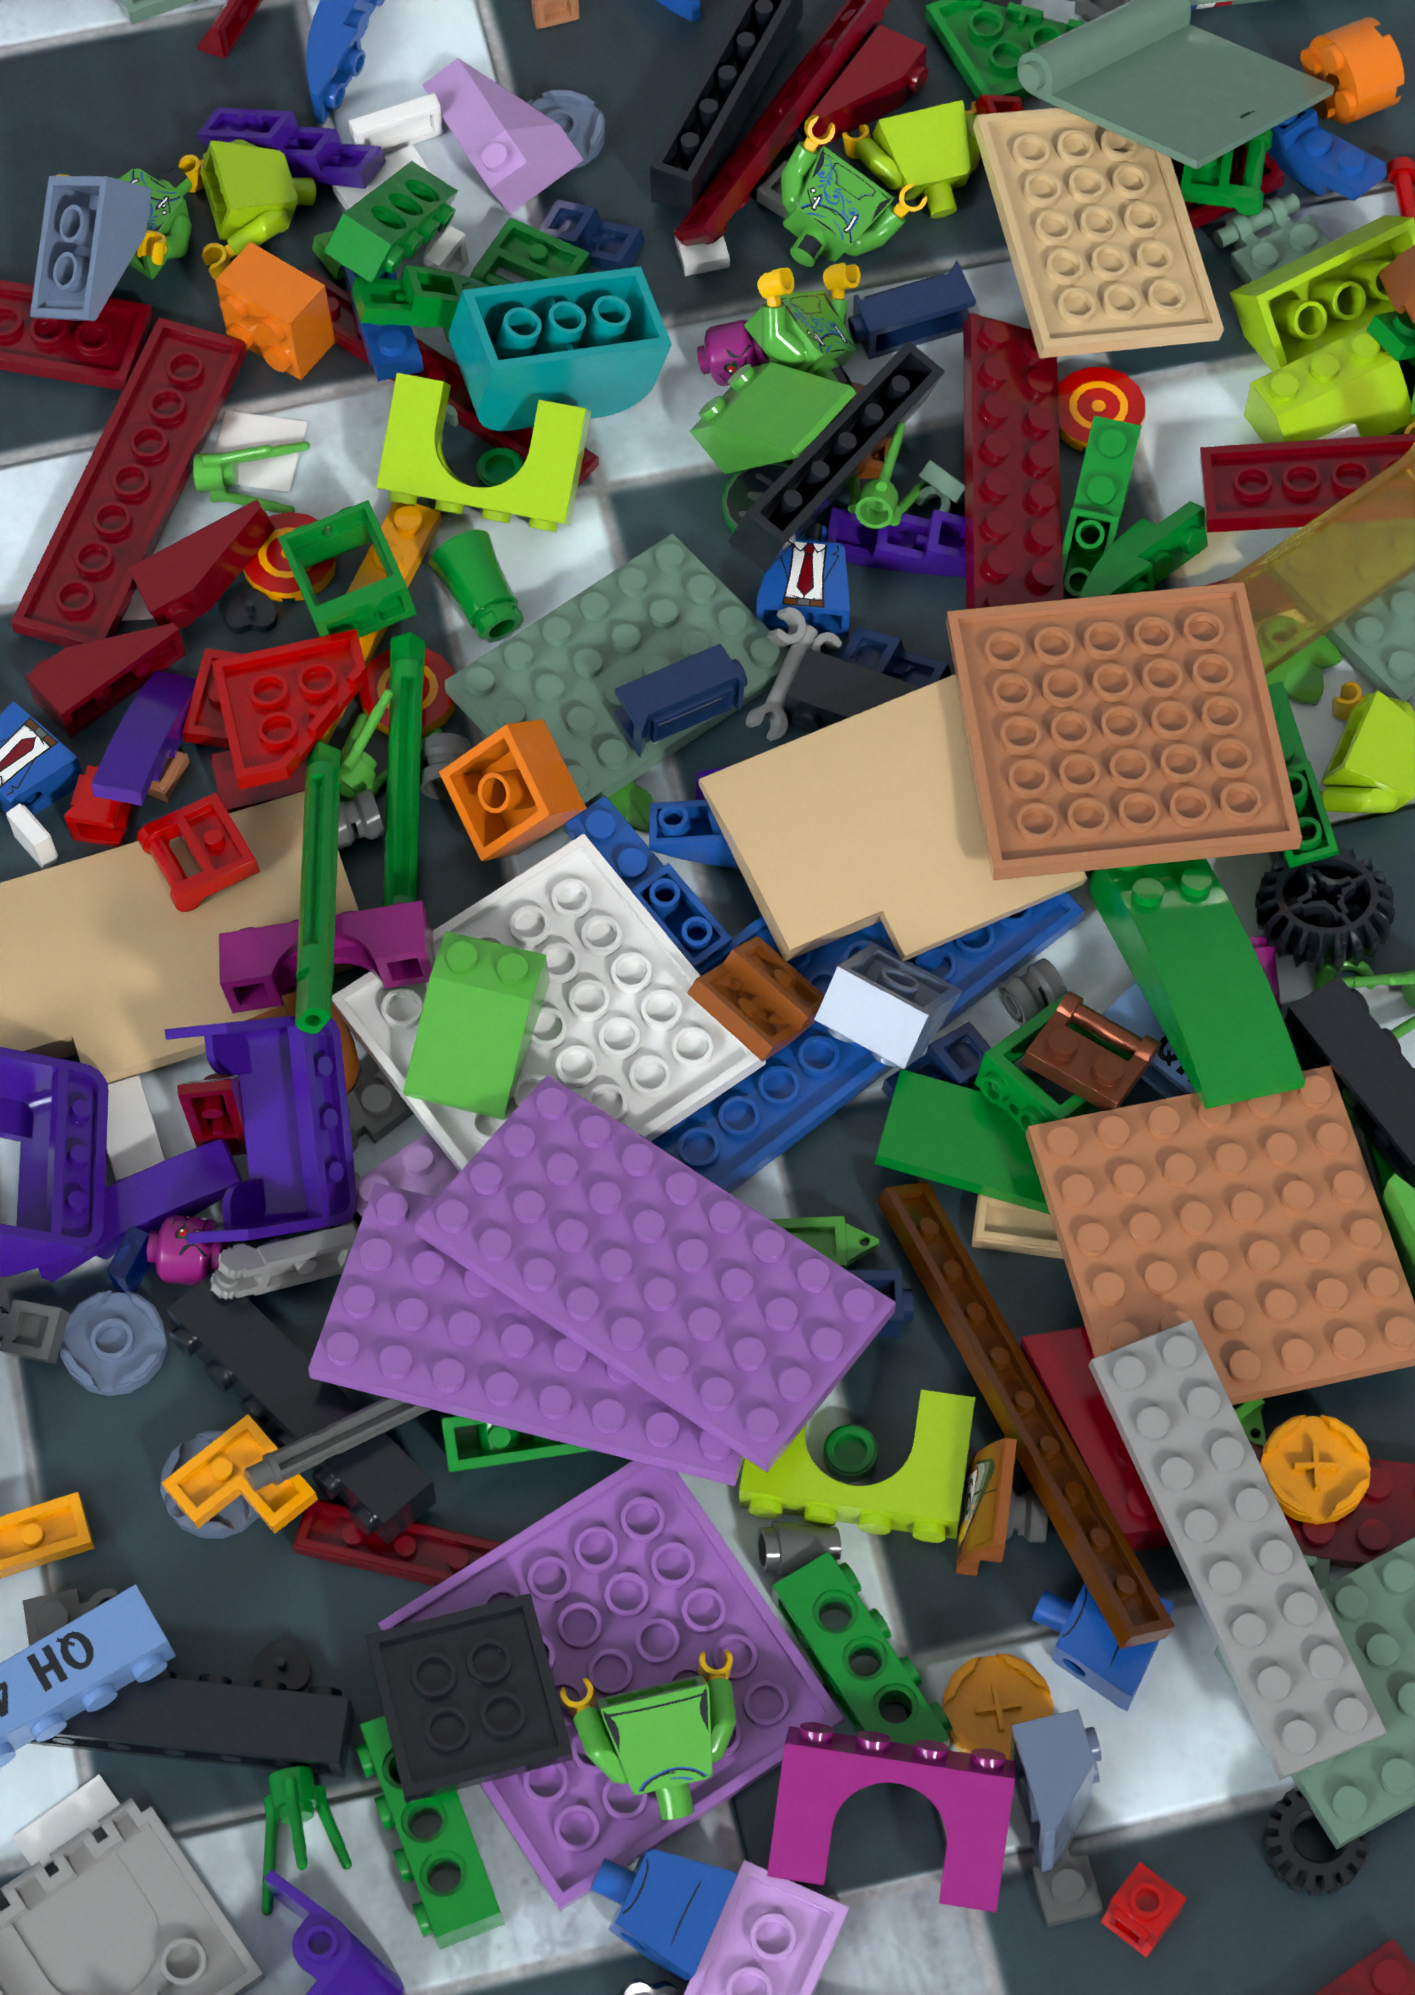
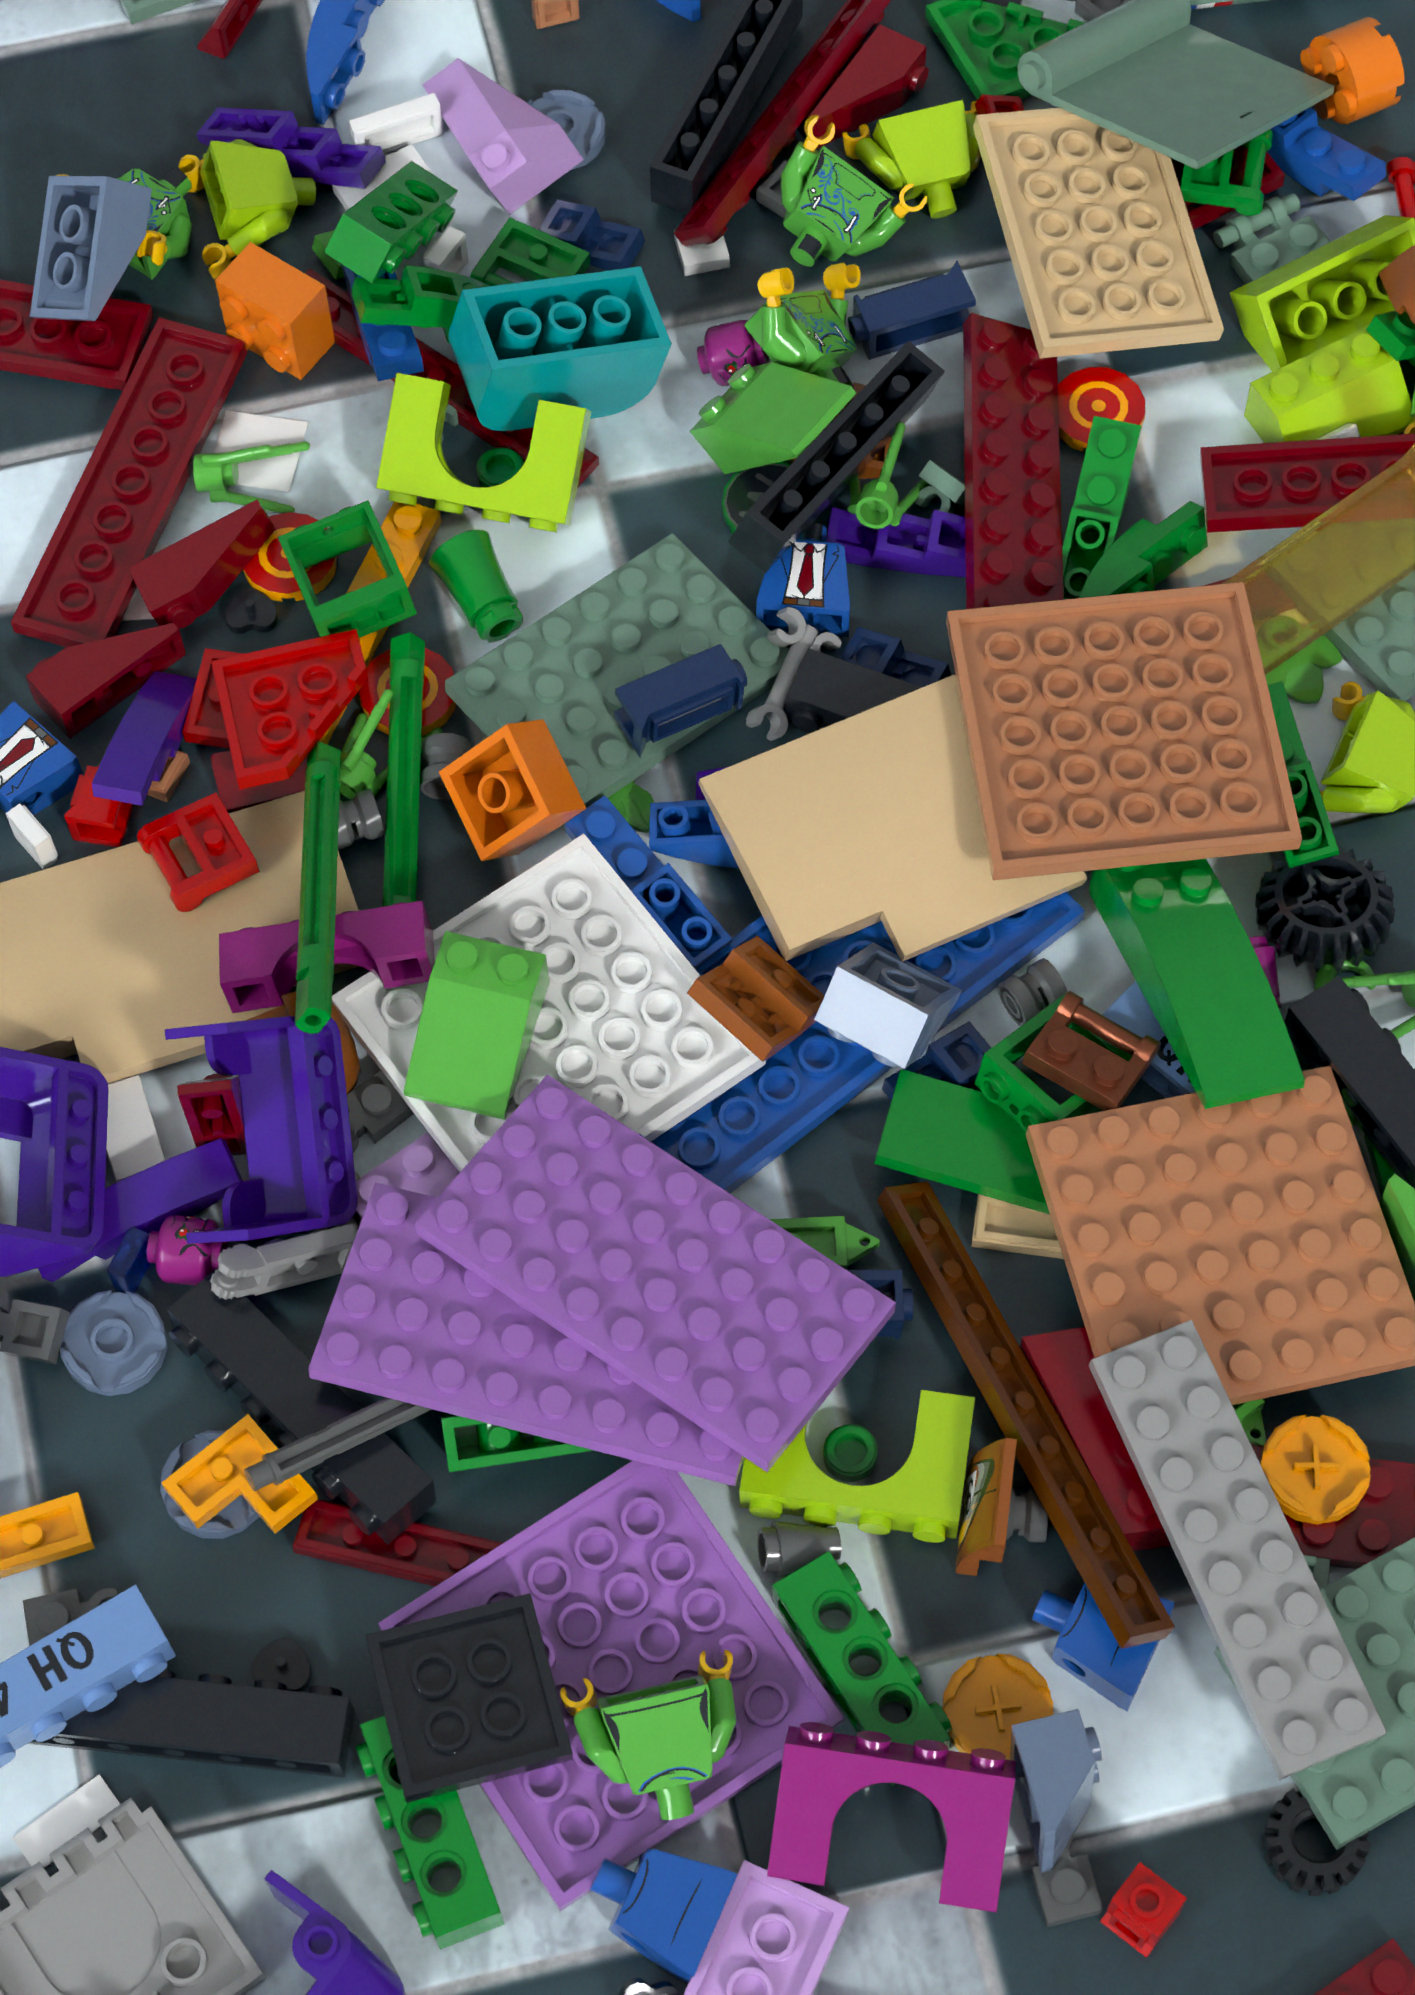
green plant [261,1766,352,1916] -> none

